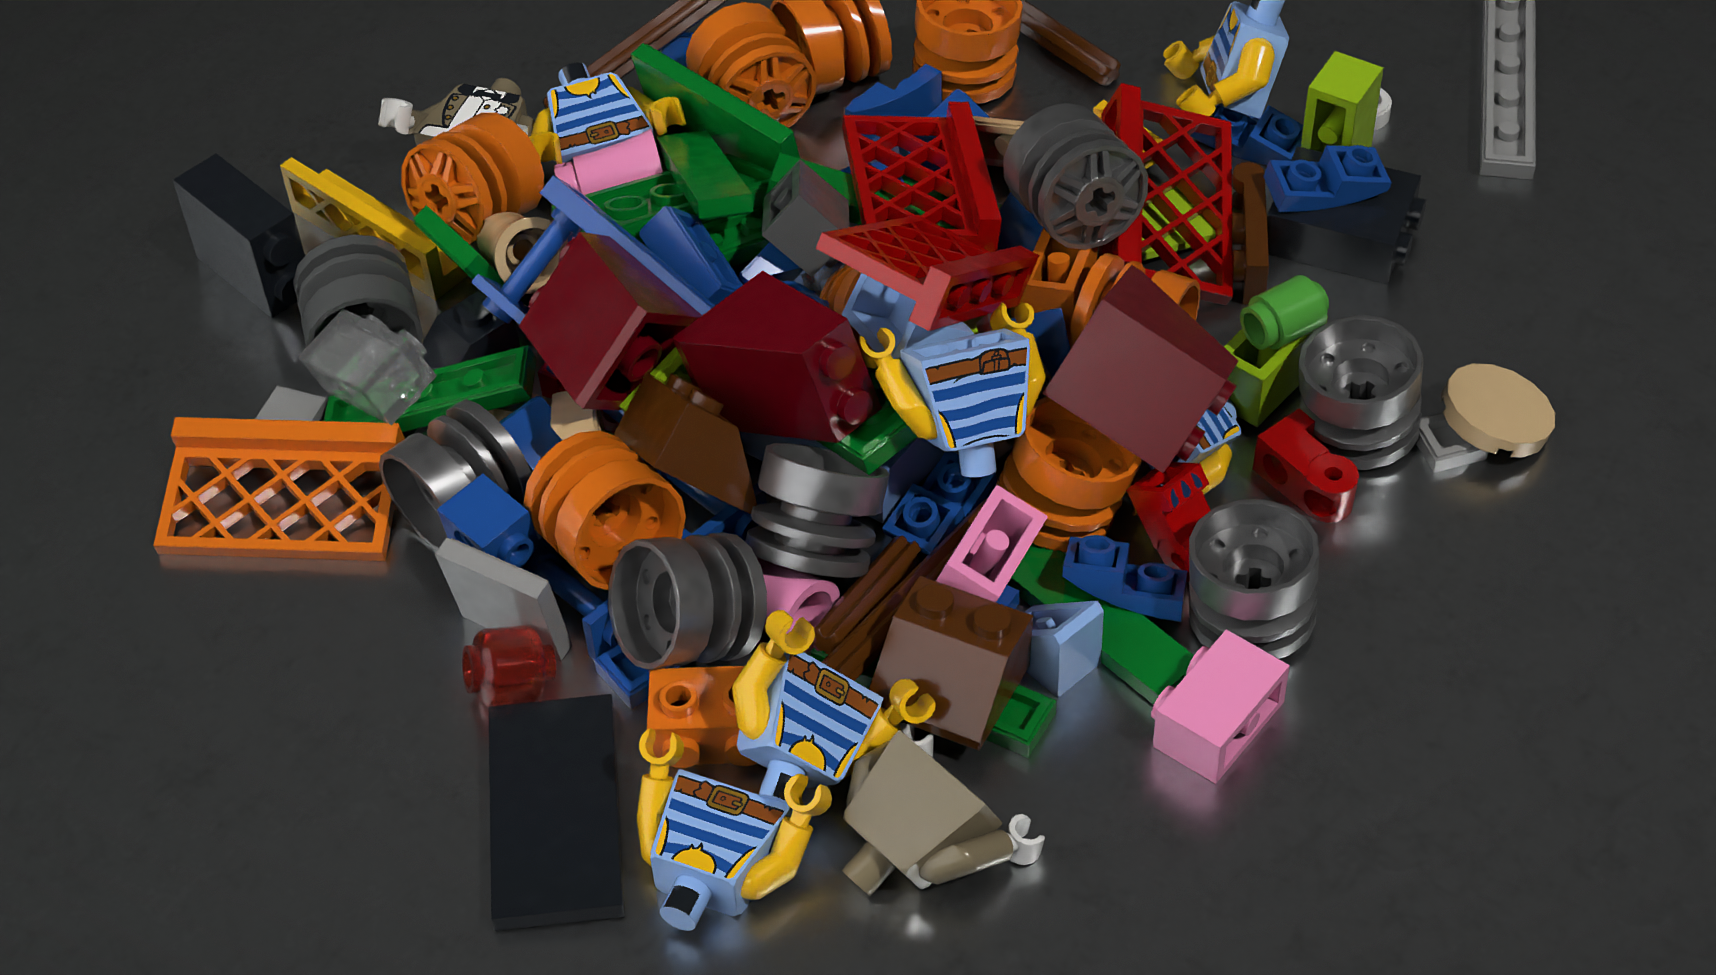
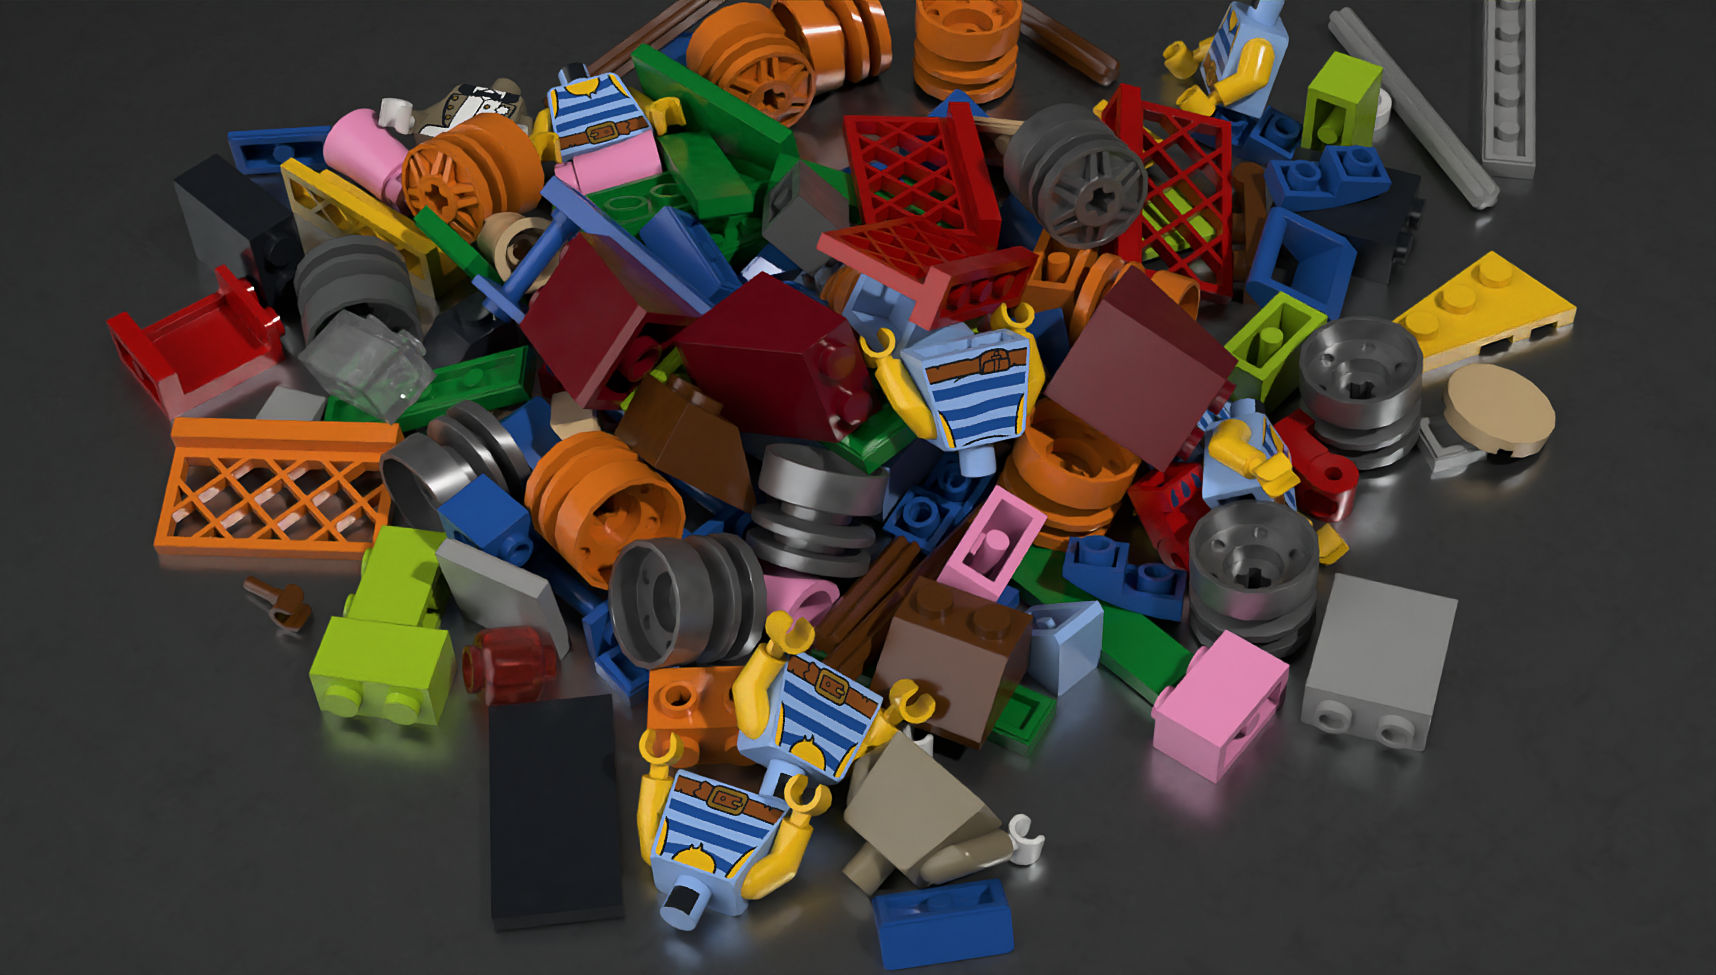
blue slope [845,64,942,141] -> none
bright green brick [1240,275,1329,350] -> none
none -> red panel [106,264,286,420]
none -> blue slope [227,126,333,175]
none -> reddish brown hand [243,576,312,632]
none -> lime brick [309,616,458,726]
none -> bright pink plant [323,108,413,216]
none -> lime brick [343,525,451,629]
none -> blue slope [872,878,1014,971]
none -> torso [1202,398,1350,566]
none -> blue tile [1245,207,1357,323]
none -> light grey panel [1300,573,1458,751]
none -> light grey axle [1328,7,1500,210]
none -> yellow wing [1392,251,1577,373]

